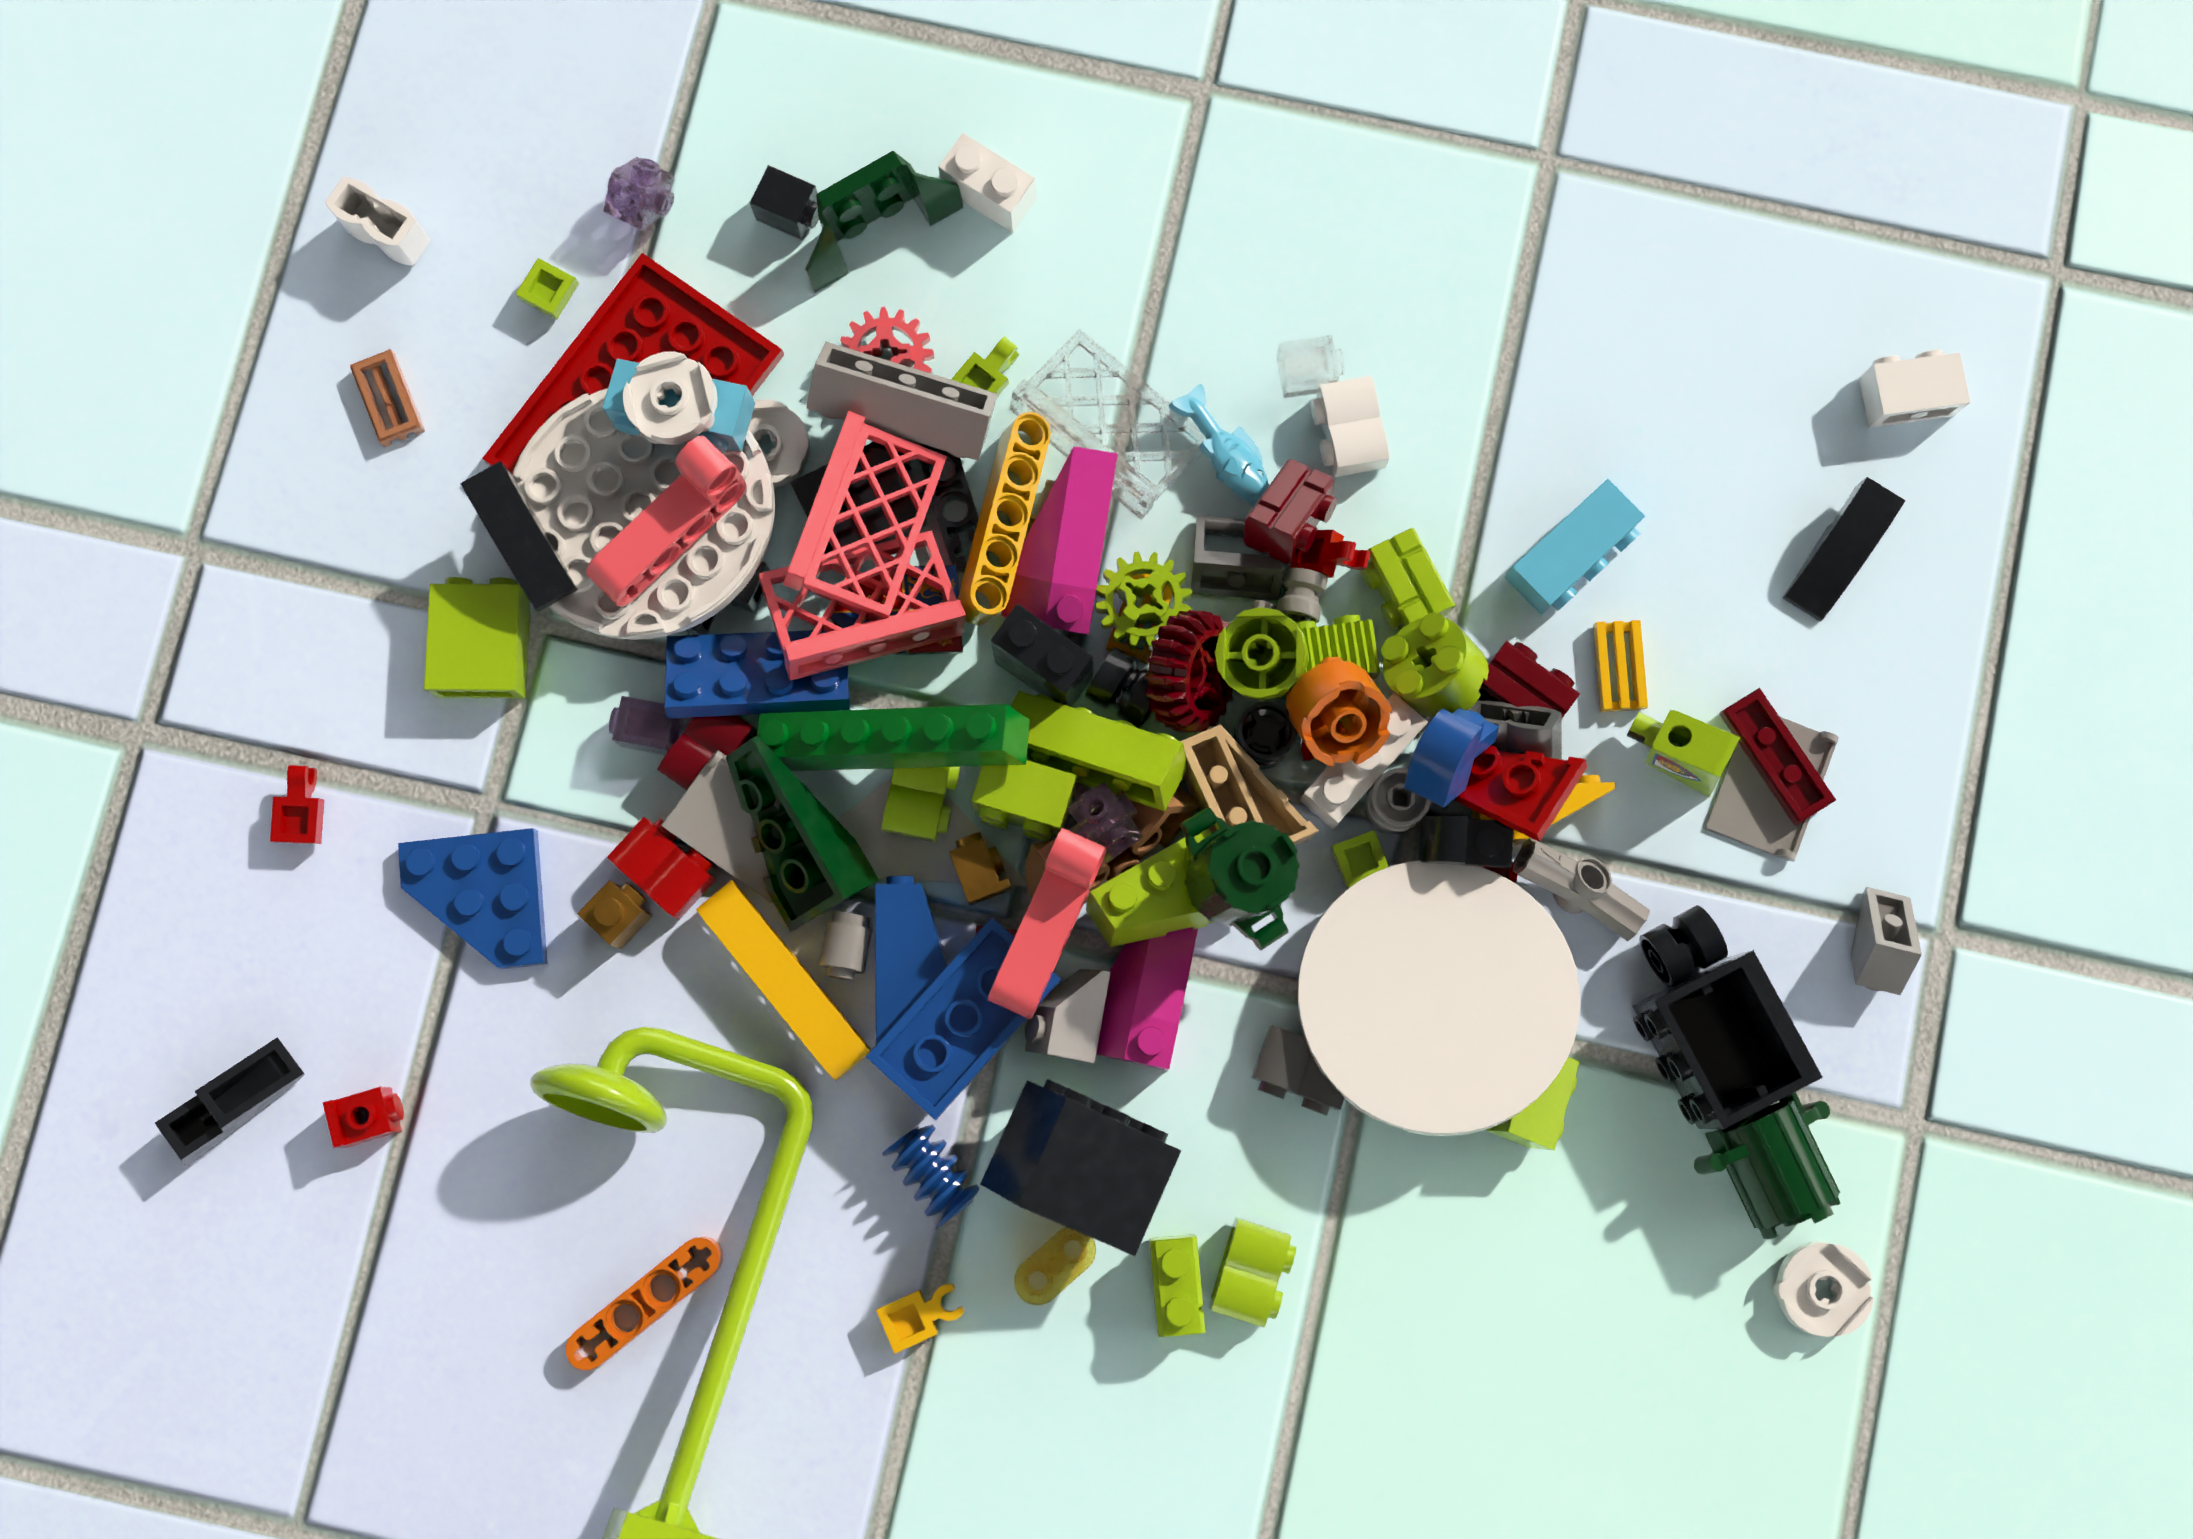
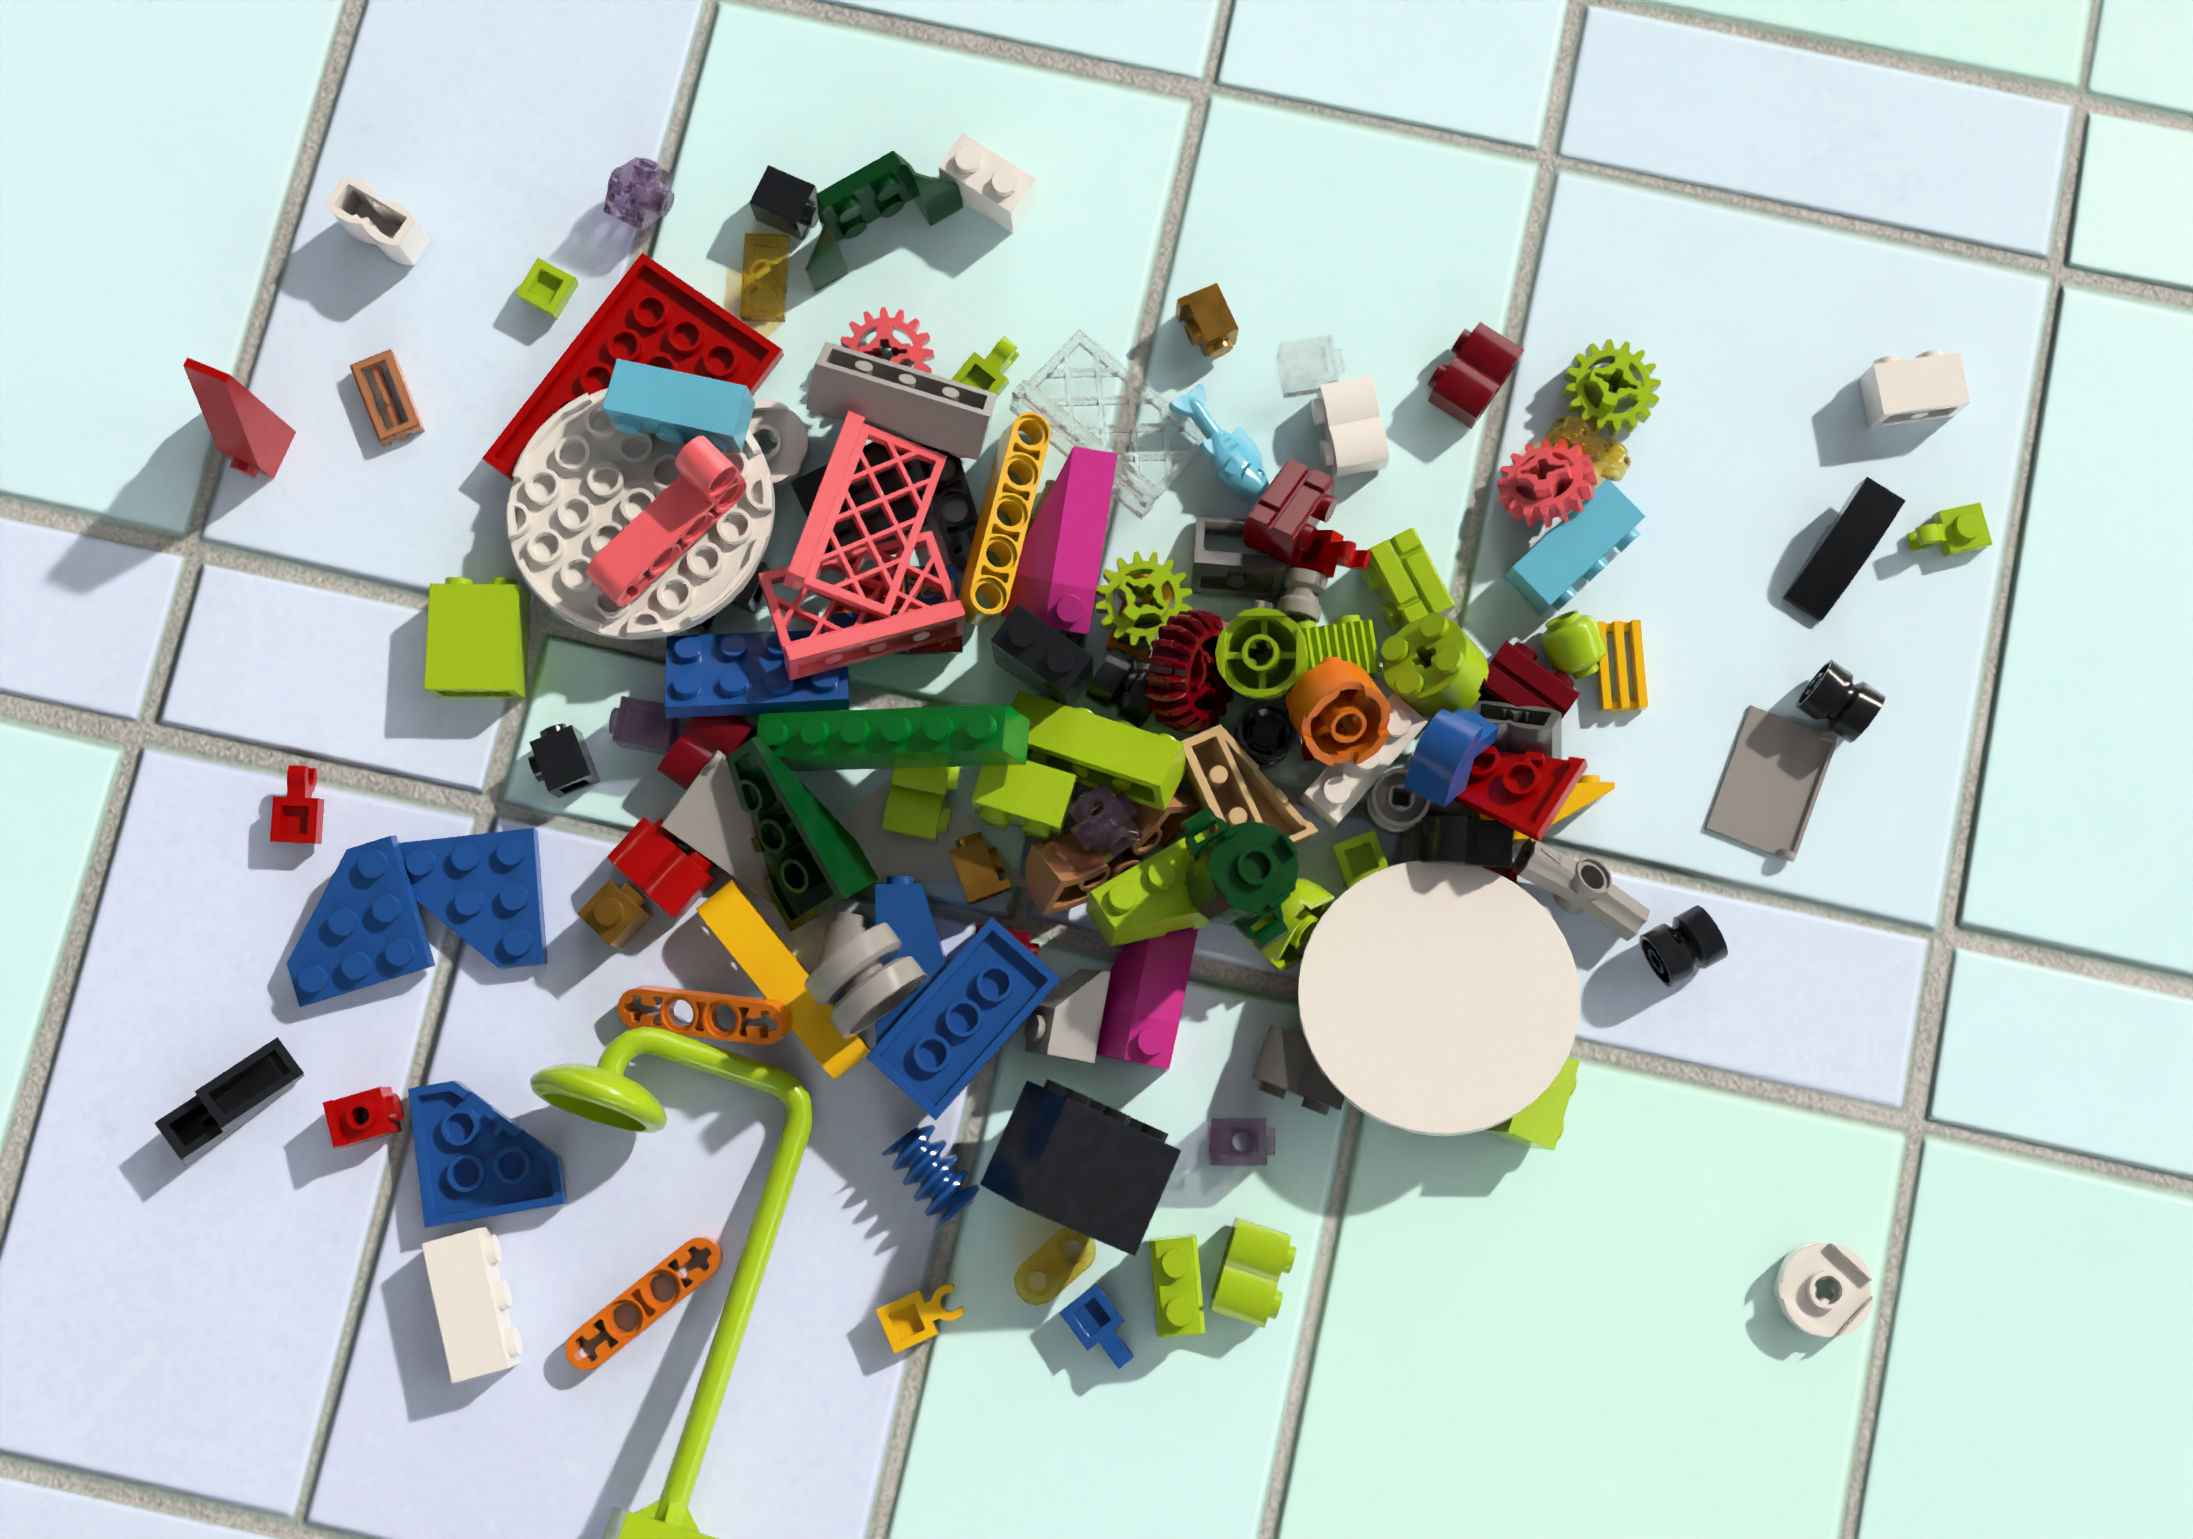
black slope [460,461,578,612] -> none
white plate [623,352,718,445] -> none
coral beam [987,828,1106,1020] -> none
lime torso [1627,709,1740,797] -> none
black container [1632,950,1823,1129] -> none
dark green container [1694,1092,1841,1239] -> none
dark red tile [1719,688,1837,826] -> none
light grey slope [1851,887,1922,995] -> none
none -> red wedge [183,357,296,479]
none -> blue plate [286,835,436,1007]
none -> blue plate [408,1081,568,1228]
none -> white brick [421,1226,522,1384]
none -> black brick [528,723,600,798]
none -> orange beam [617,985,793,1045]
none -> clear yellow plate [740,233,790,322]
none -> light grey wheel [804,923,927,1039]
none -> blue plate [1059,1283,1134,1369]
none -> pearl gold brick [1175,283,1239,359]
none -> clear purple brick [1208,1118,1276,1166]
none -> lime cylinder [1251,878,1335,971]
none -> dark red brick [1427,322,1524,429]
none -> coral gear [1497,438,1597,528]
none -> lime head [1540,610,1608,680]
none -> clear yellow plate [1546,415,1631,482]
none -> lime gear [1562,339,1661,437]
none -> black wheel [1796,660,1886,743]
none -> lime plate [1906,502,1993,557]

